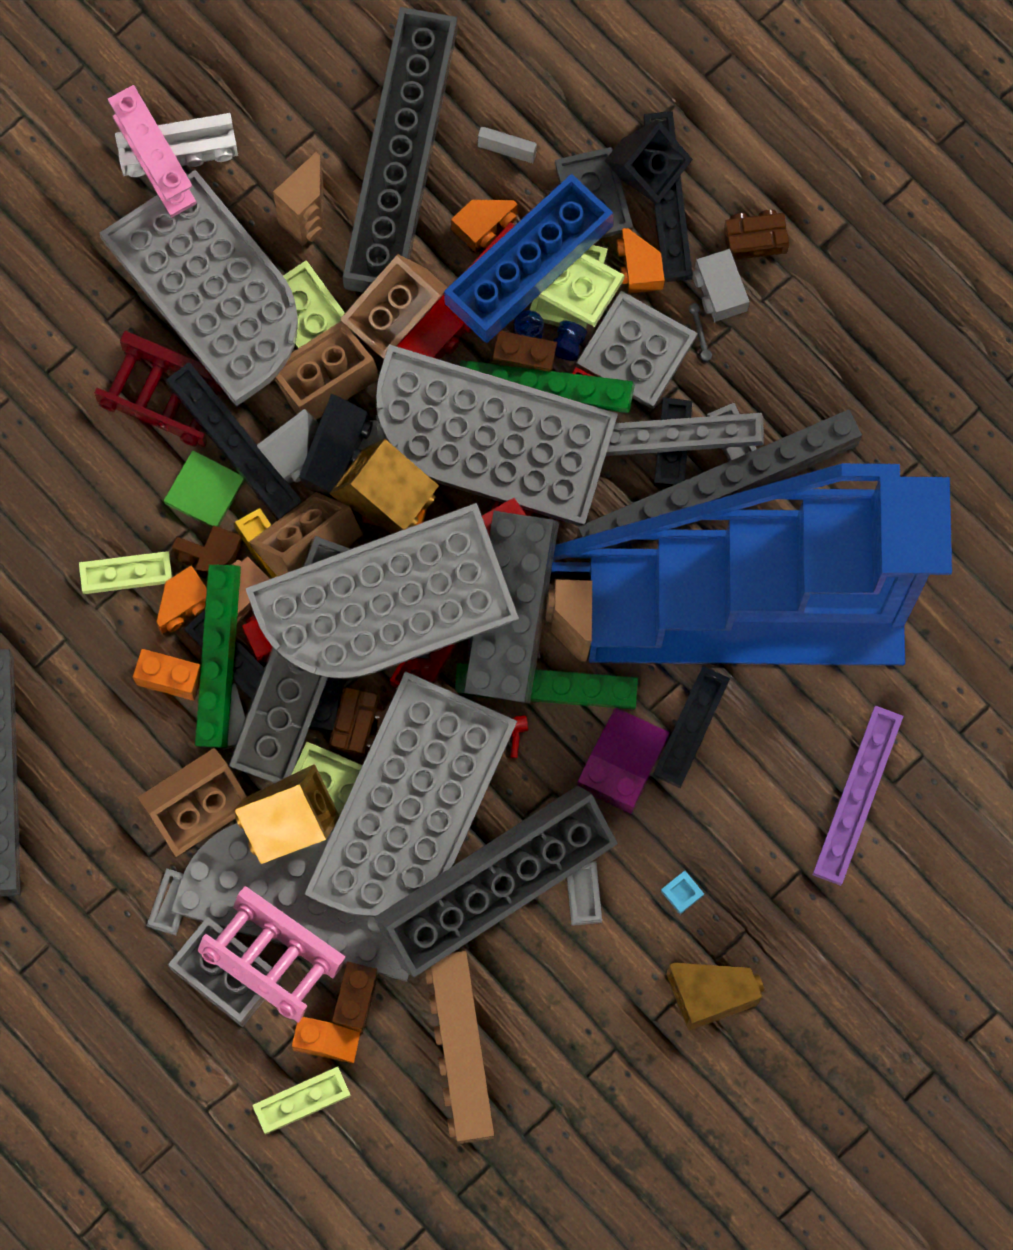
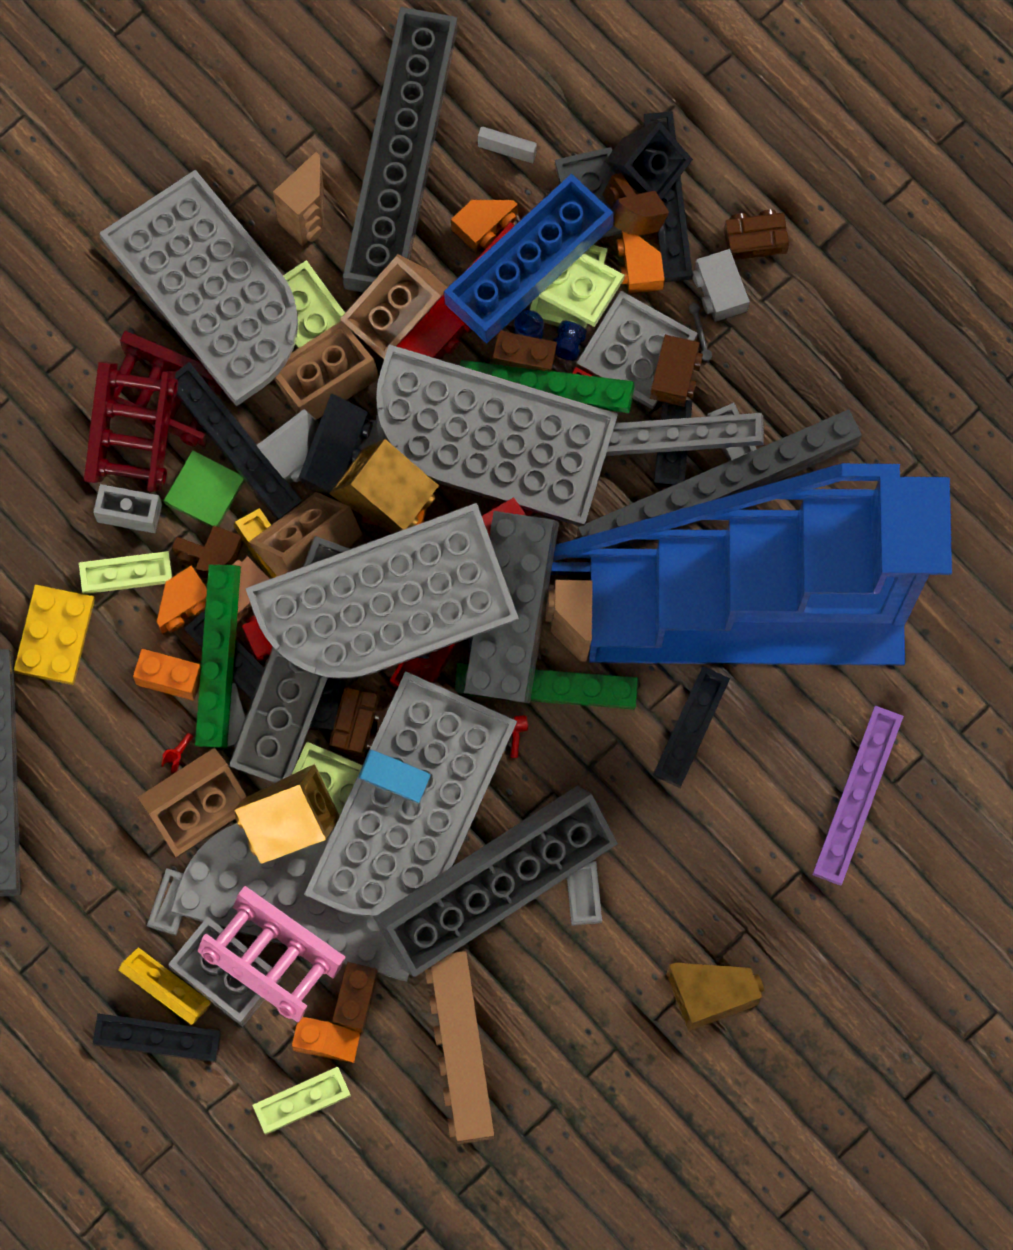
bright pink fence [108,85,197,218] -> none
white brick [115,113,238,177] -> none
magenta slope [577,707,670,814] -> none
medium azure tile [661,871,704,915] -> none
none -> yellow plate [14,585,95,685]
none -> dark red fence [84,361,178,492]
none -> black plate [92,1013,221,1063]
none -> light grey brick [93,484,162,533]
none -> yellow plate [118,947,211,1025]
none -> red hand [161,733,193,773]
none -> dark azure slope [358,750,431,803]
none -> reddish brown brick [602,173,669,235]
none -> reddish brown brick [650,334,703,407]

